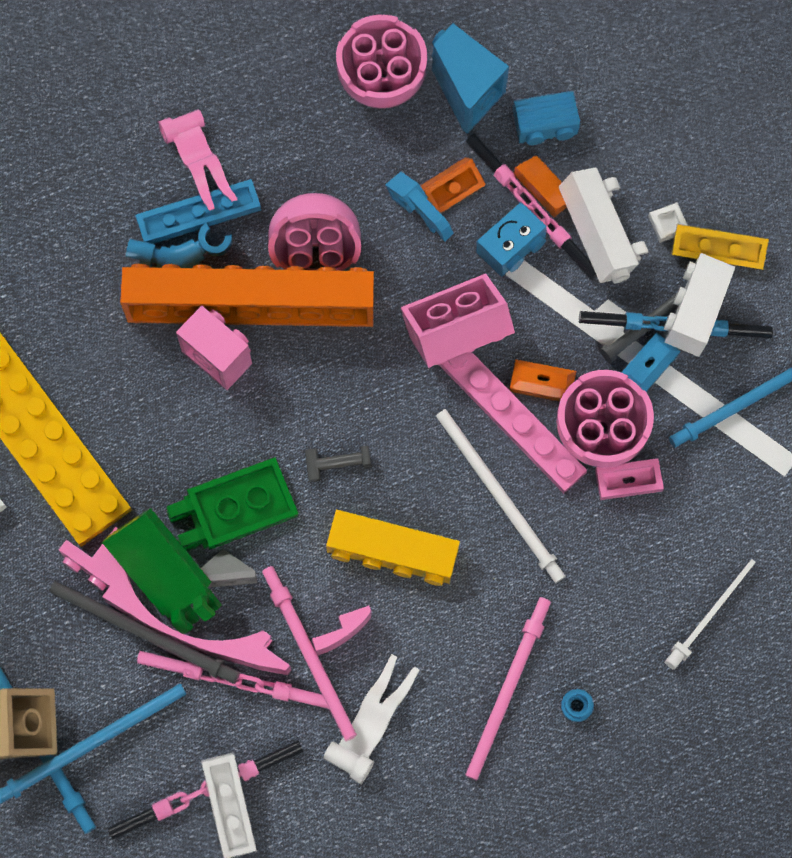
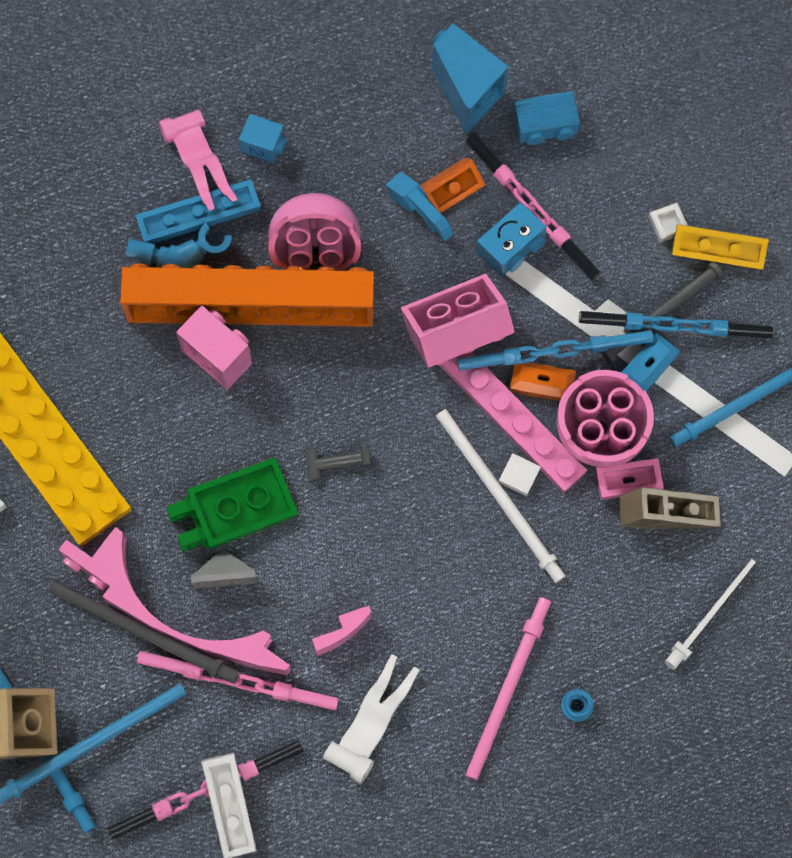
green tile [102,508,222,634] -> none
bright pink bar [262,566,357,741] -> none
yellow brick [326,509,460,586] -> none
bright pink cylinder [336,15,427,108] -> none
orange slope [514,155,567,218] -> none
white brick [558,167,649,283] -> none
white brick [663,253,735,357] -> none
none -> dark azure brick [239,114,288,163]
none -> dark azure piece [457,330,654,370]
none -> white tile [499,453,541,497]
none -> dark tan slope [619,487,721,529]

